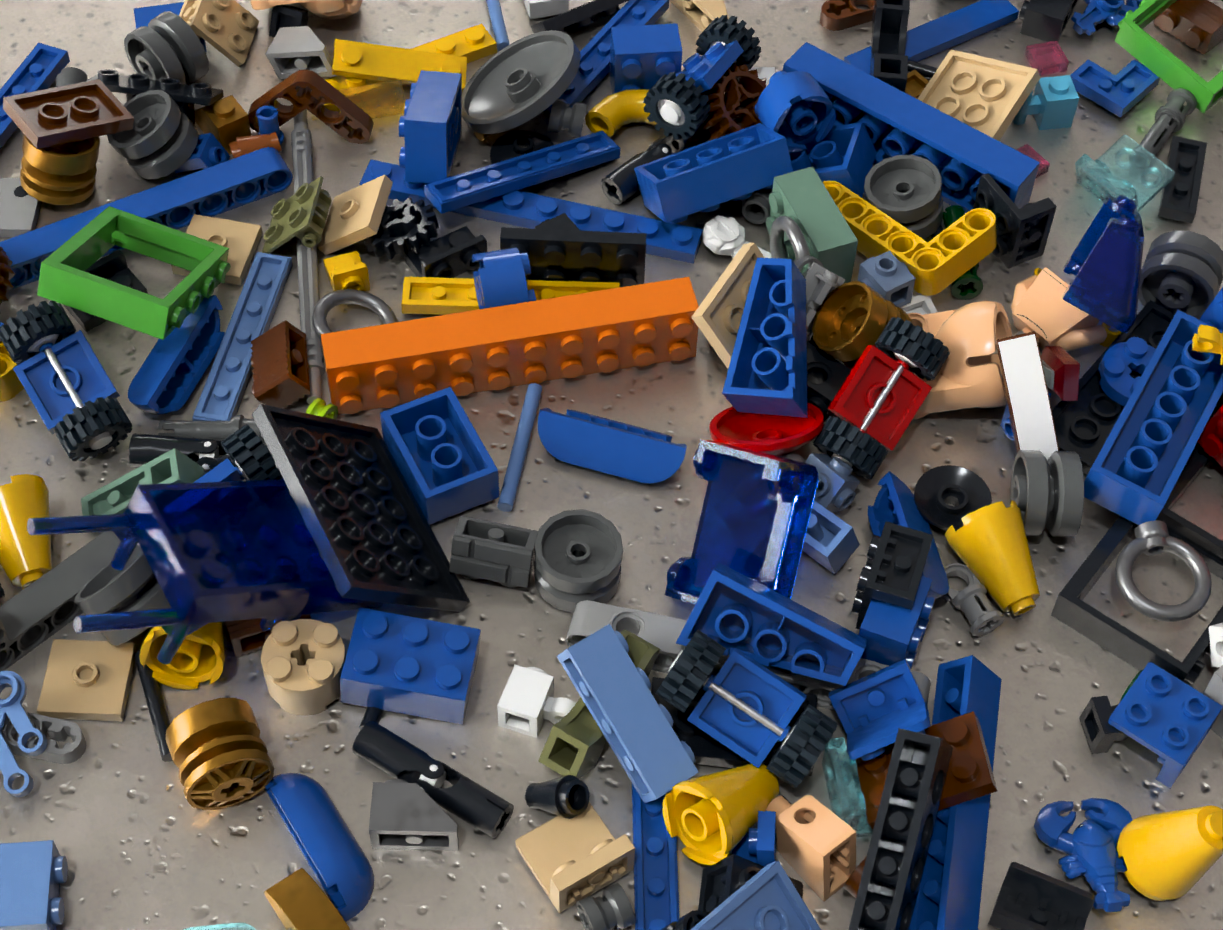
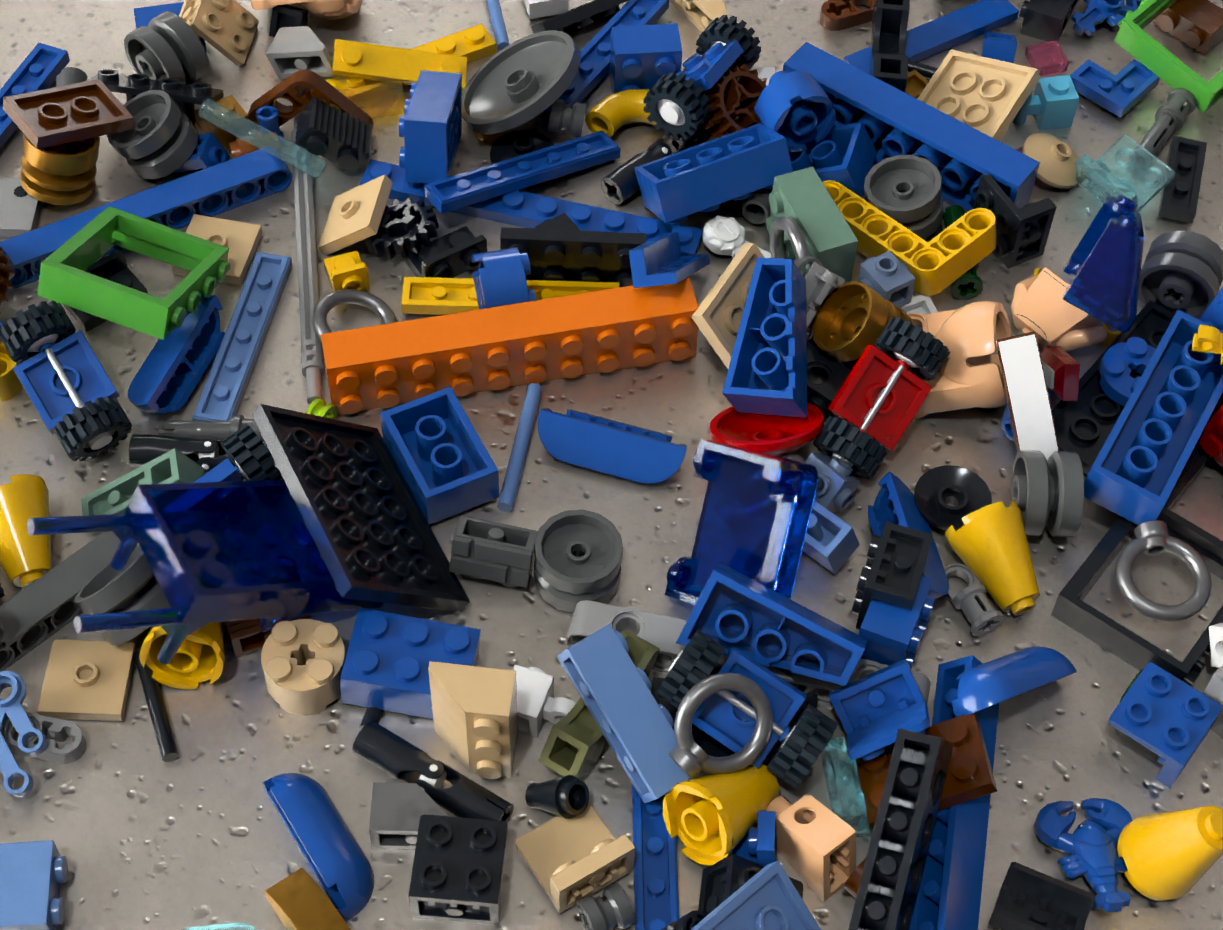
pearl gold wheel [165,698,275,810] -> none
reddish brown brick [250,320,310,408] -> none
olive hinge [262,176,332,254] -> none
black tile [1079,696,1129,754] -> none
none -> clear light blue axle [199,99,327,178]
none -> black brick [294,98,372,172]
none -> black bracket [408,814,508,925]
none -> tan slope [428,661,518,779]
none -> blue fence [629,232,710,288]
none -> flat silver piece [668,673,773,779]
none -> blue brick [952,646,1077,717]
none -> blue slope [981,31,1017,63]
none -> tan dish [1022,133,1083,189]

